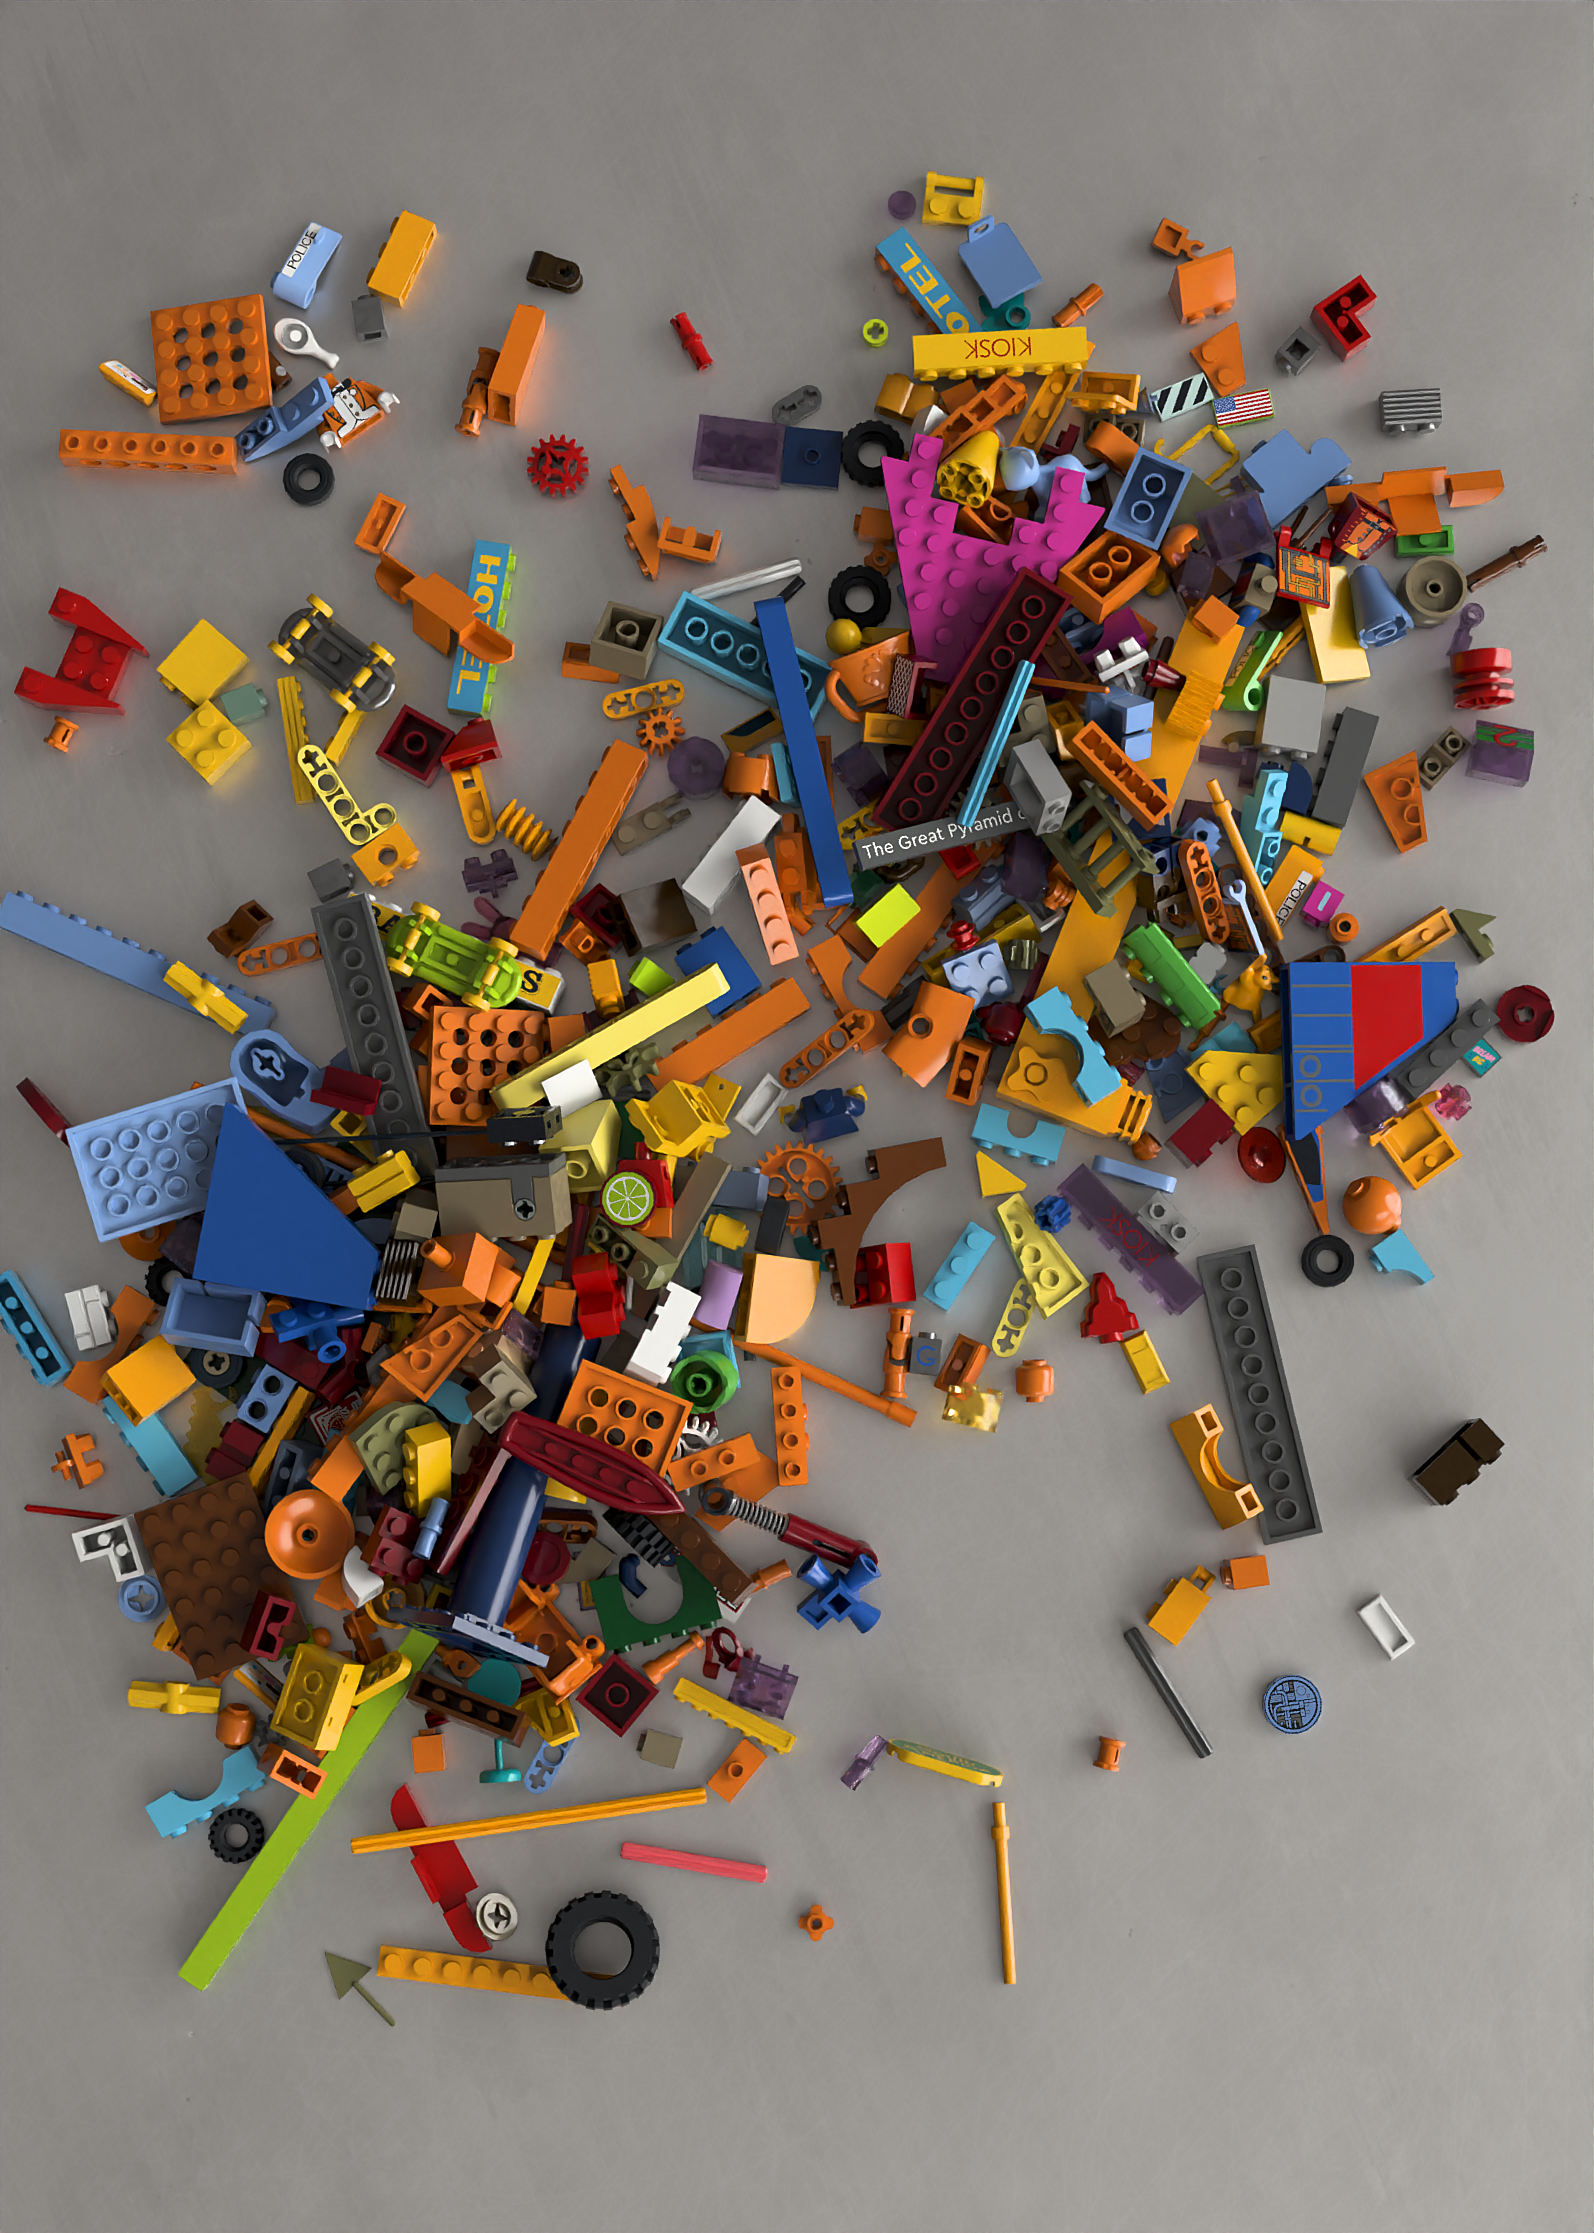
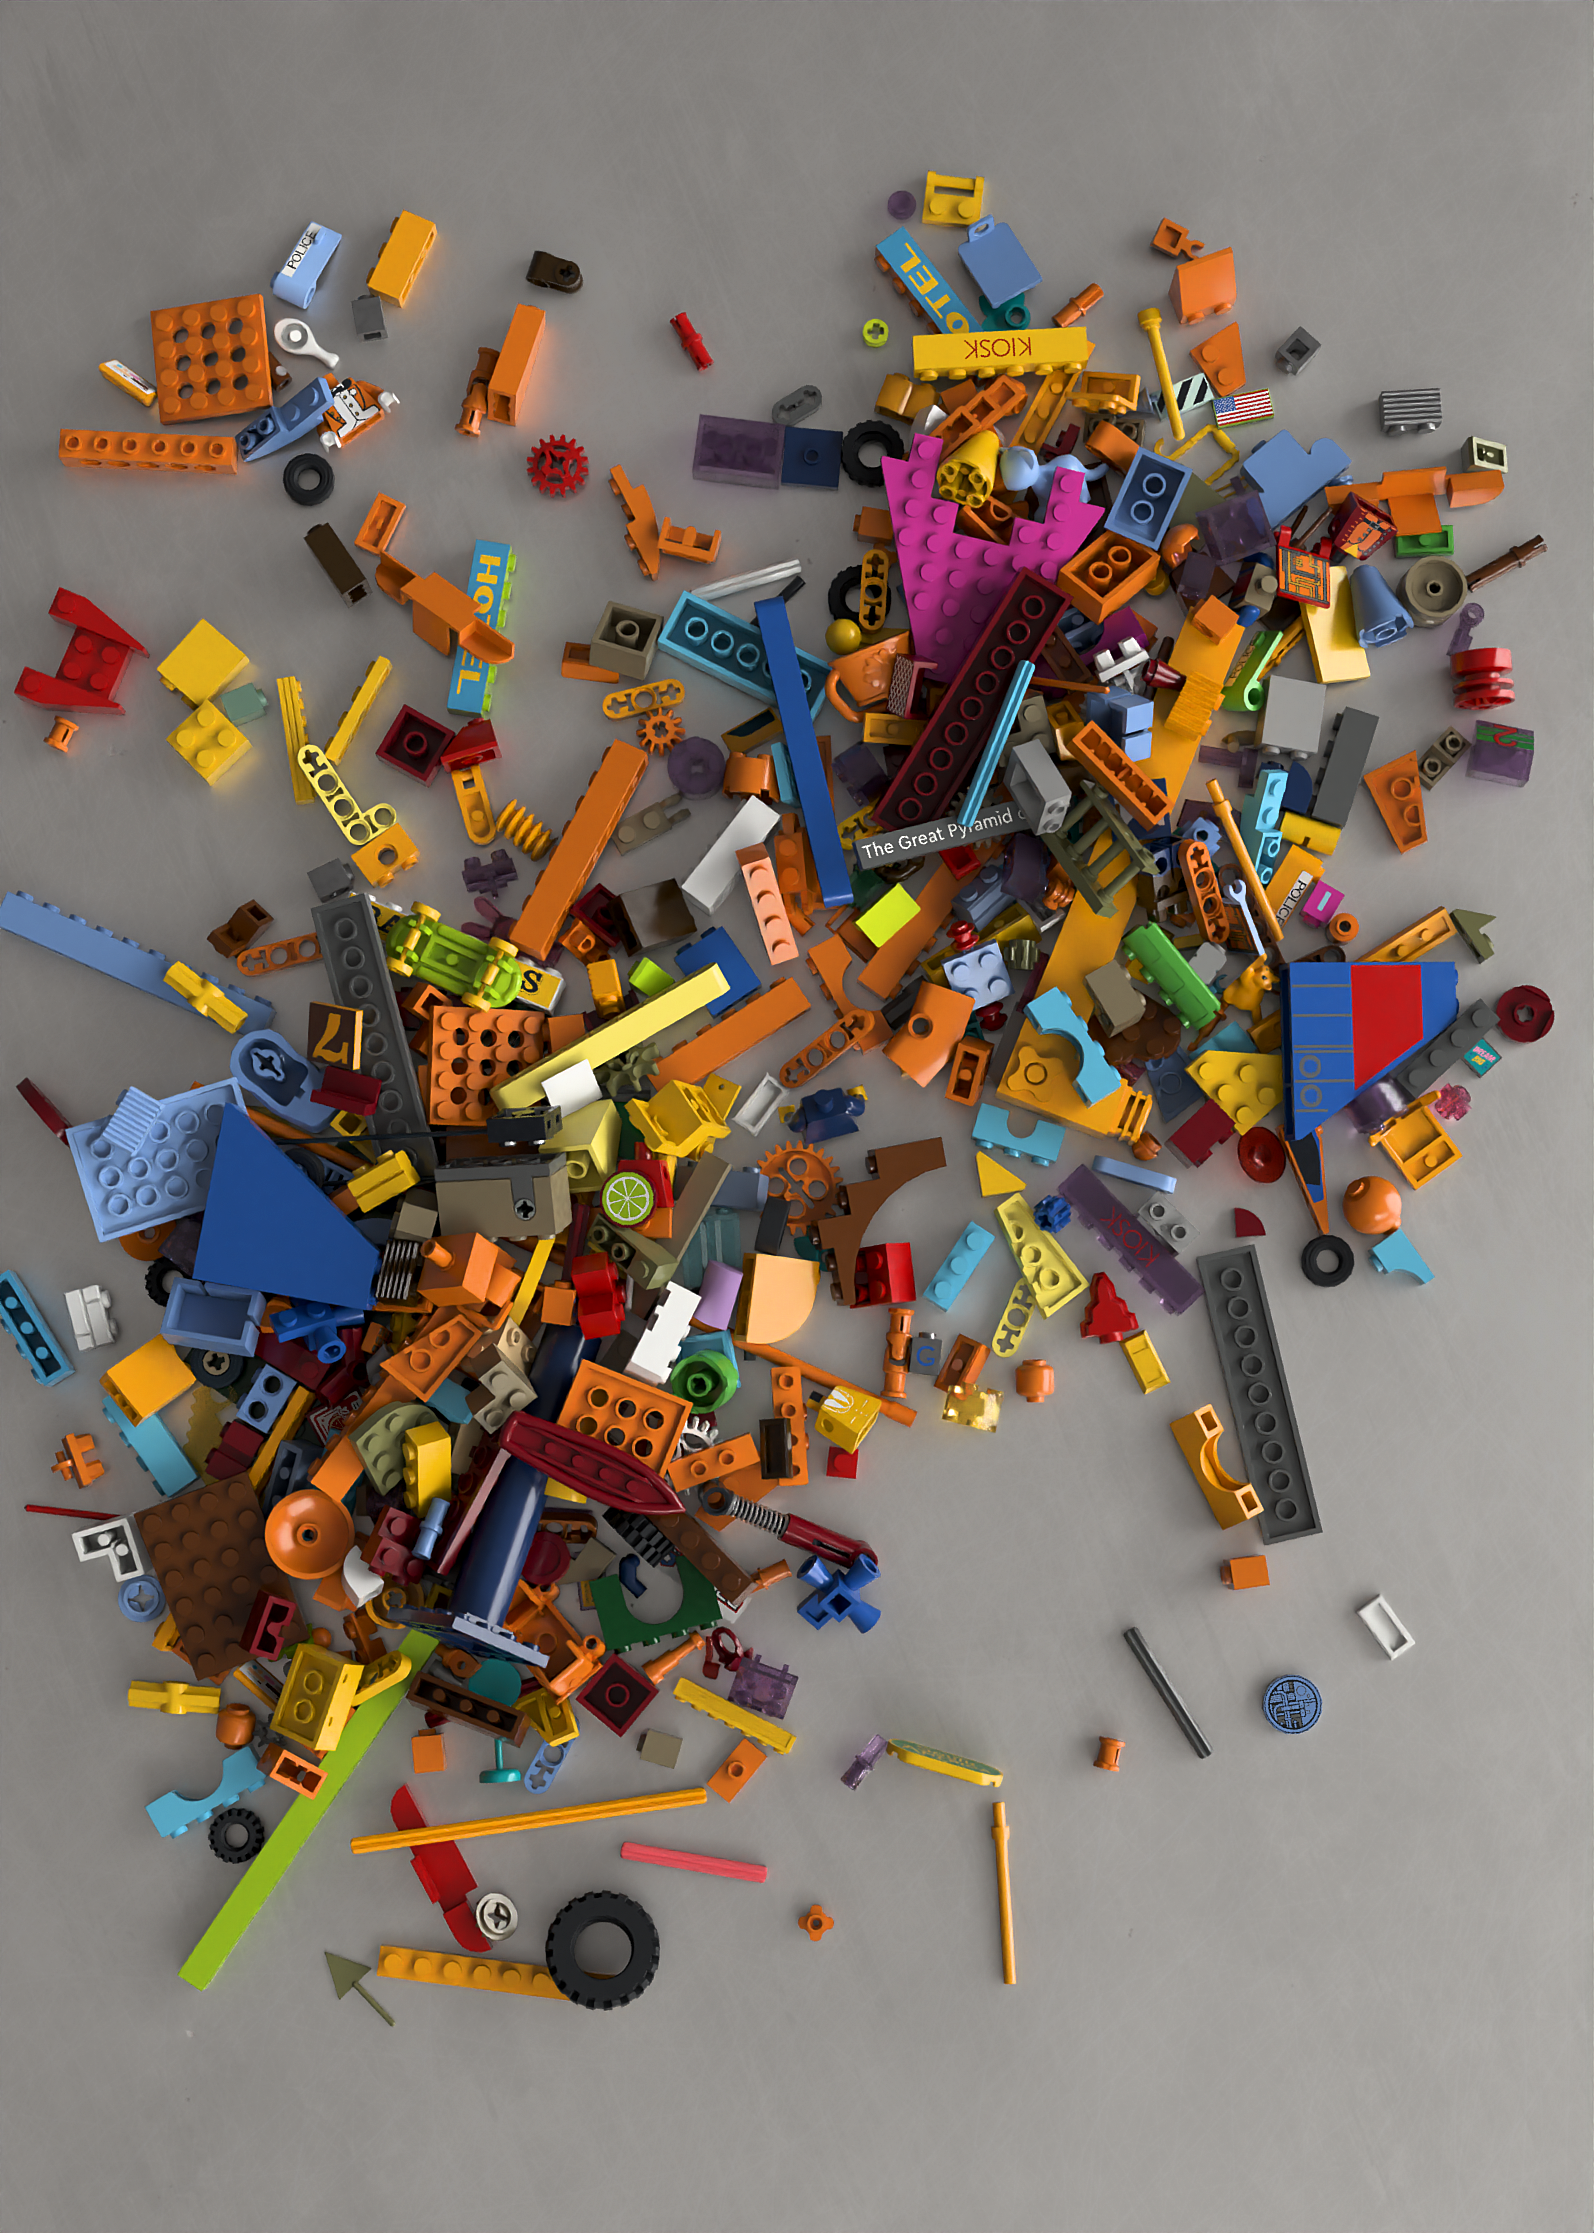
orange arch [63,1285,160,1405] -> none
flat silver piece [267,593,396,713] -> none
tile [501,1308,545,1361] -> none
yellow brick [703,1213,749,1251] -> none
dark red head [984,1001,1026,1047] -> none
light orange brick [1145,1564,1216,1646] -> none
red brick [1309,274,1377,362] -> none
dark brown piece [1407,1418,1505,1506] -> none
none -> light blue brick [100,1086,165,1156]
none -> dark brown brick [304,522,373,608]
none -> reddish brown tile [307,1001,363,1070]
none -> dark brown tile [759,1418,793,1480]
none -> yellow torso [806,1385,882,1454]
none -> red brick [826,1446,859,1479]
none -> light orange beam [858,549,889,634]
none -> yellow piece [1137,308,1185,441]
none -> dark red tile [1233,1208,1266,1238]
none -> olive slope [1461,436,1508,474]

